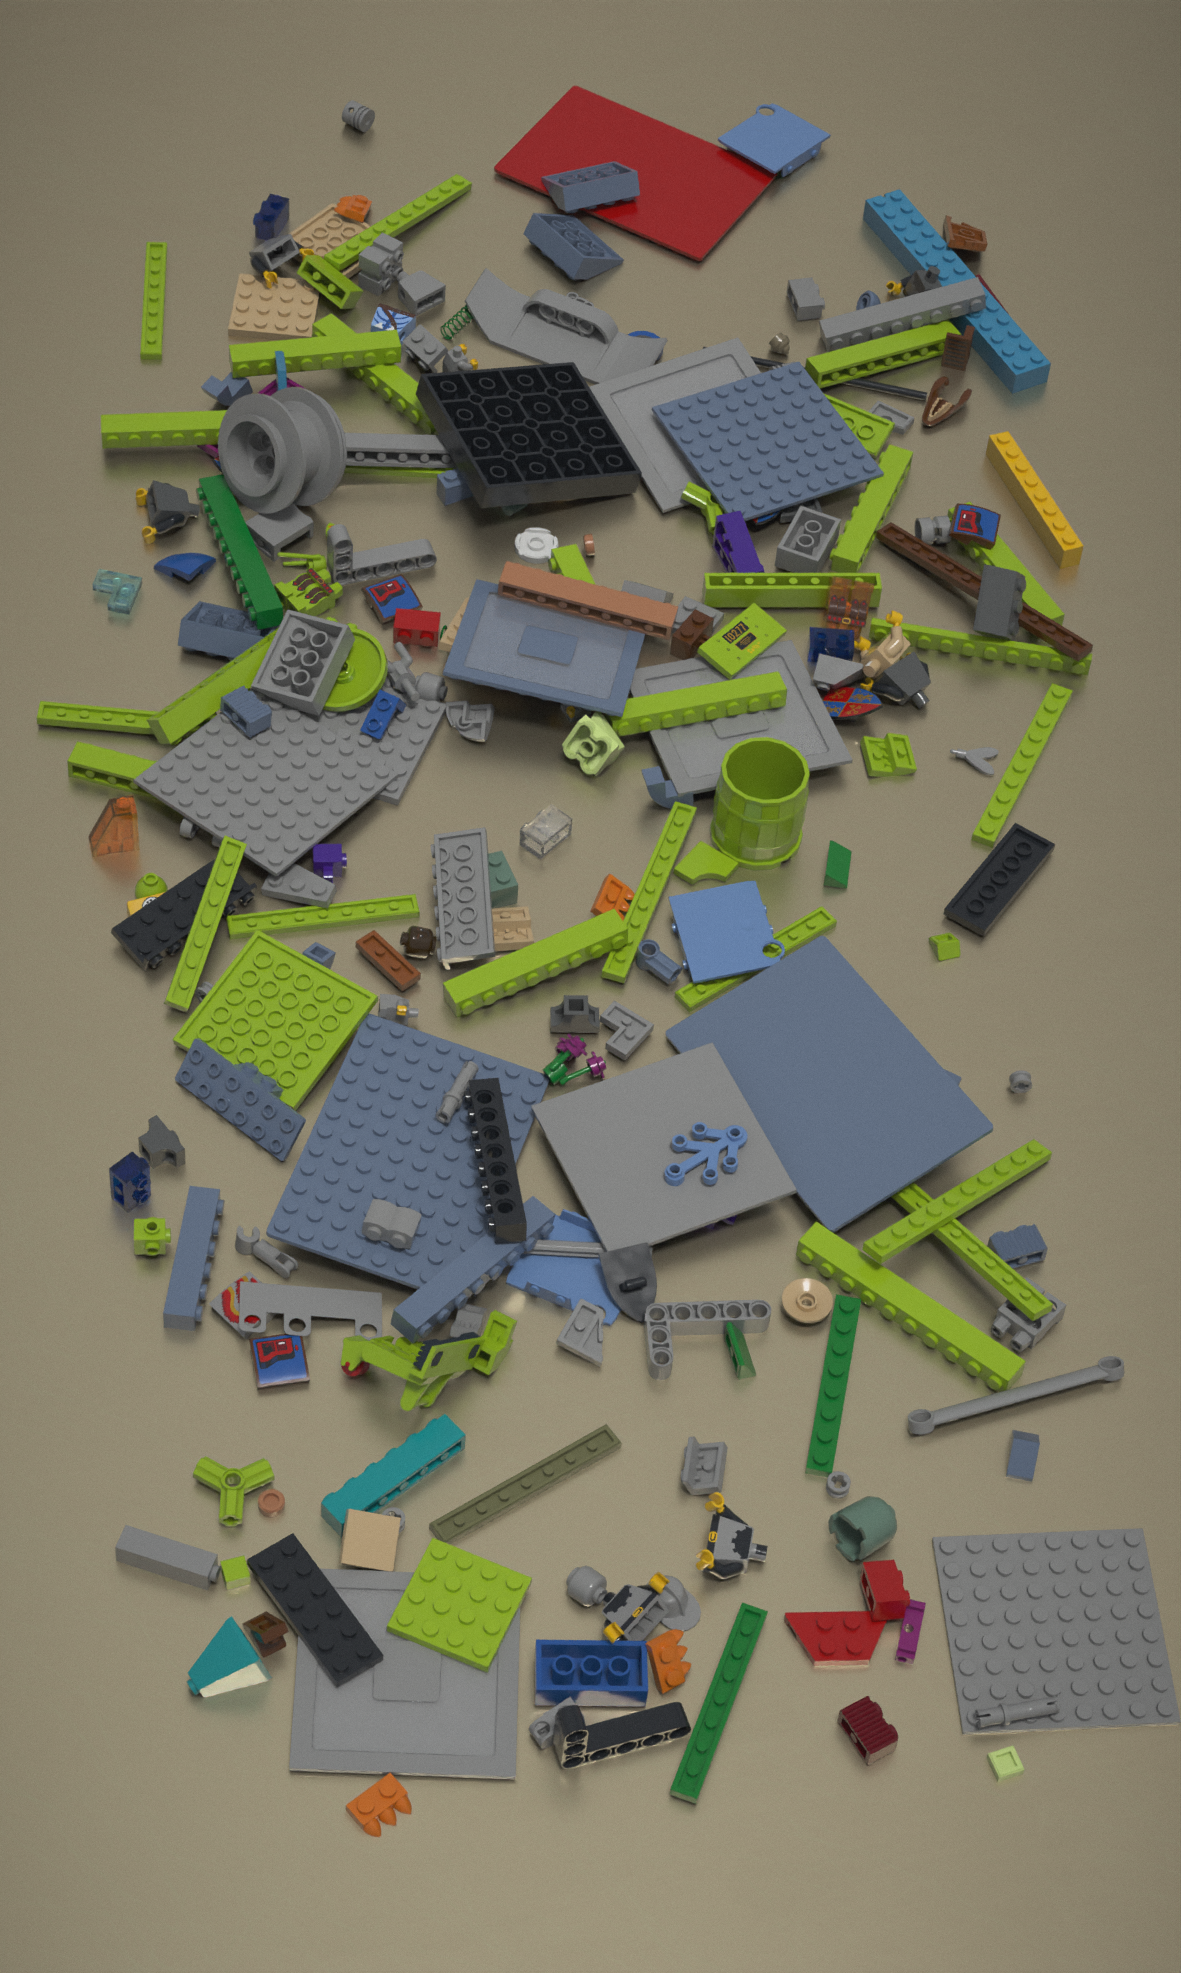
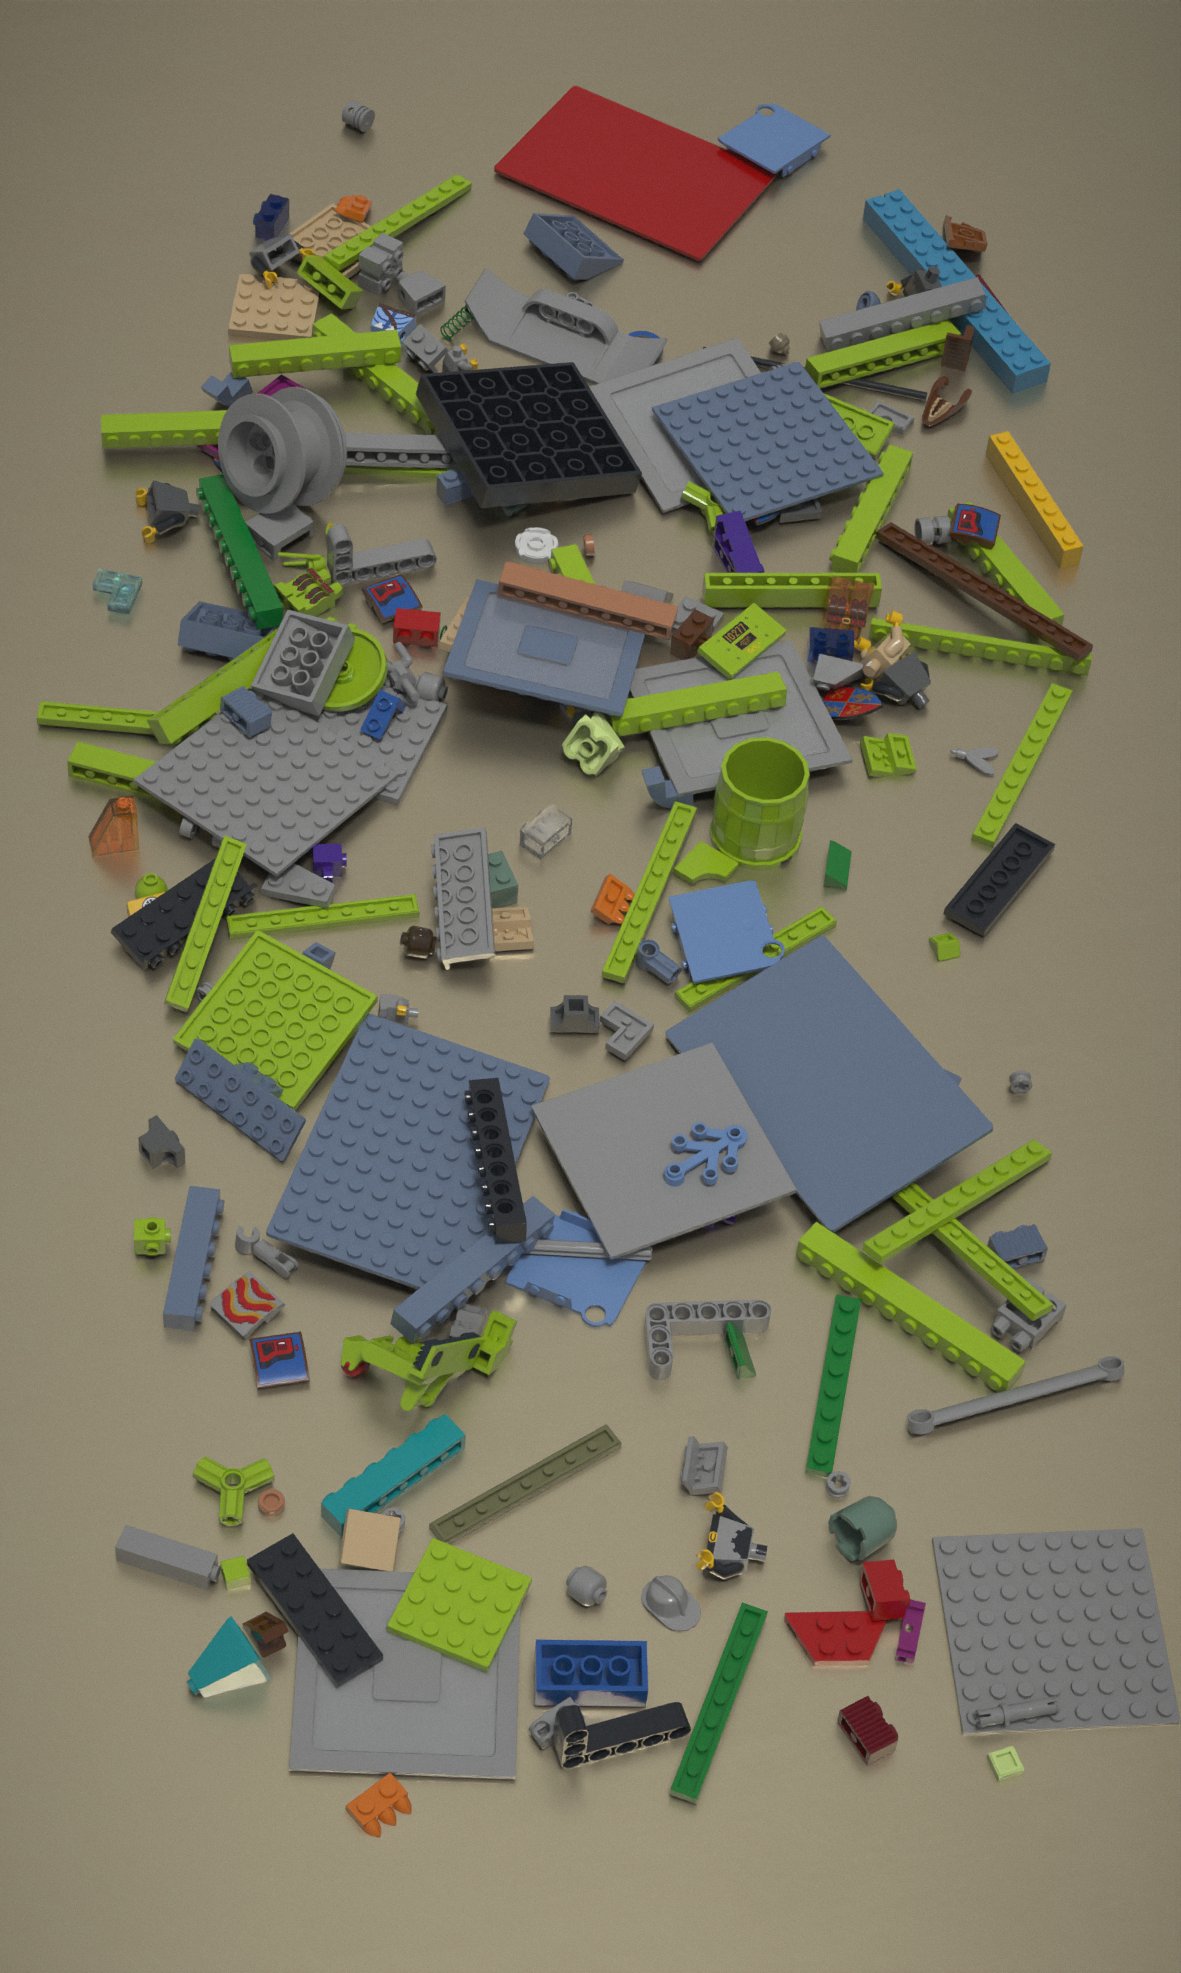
clear blue brick [109,1151,151,1213] -> none
lime tile [140,242,167,360] -> none
blue brick [154,553,216,581] -> none
light grey piece [239,1281,382,1341] -> none
dark azure tile [275,351,287,392] -> none
dark orange plate [355,930,421,991] -> none
light grey brick [362,1199,422,1249] -> none
light grey pin [436,1061,479,1123] -> none
lime brick [443,909,628,1017] -> none
light grey brick [446,701,495,742] -> none
sand blue slope [541,161,640,213] -> none
plant [542,1033,607,1086] -> none
light grey wing [556,1298,603,1367] -> none
black shield [598,1242,657,1323] -> none
torso [602,1572,670,1644] -> none
orange plate [646,1629,692,1694] -> none
light grey brick [775,506,841,573] -> none
tan dish [782,1278,833,1323] -> none
light grey brick [787,277,825,321] -> none
dark grey slope [973,565,1026,641] -> none
sand blue slope [1006,1430,1040,1482] -> none

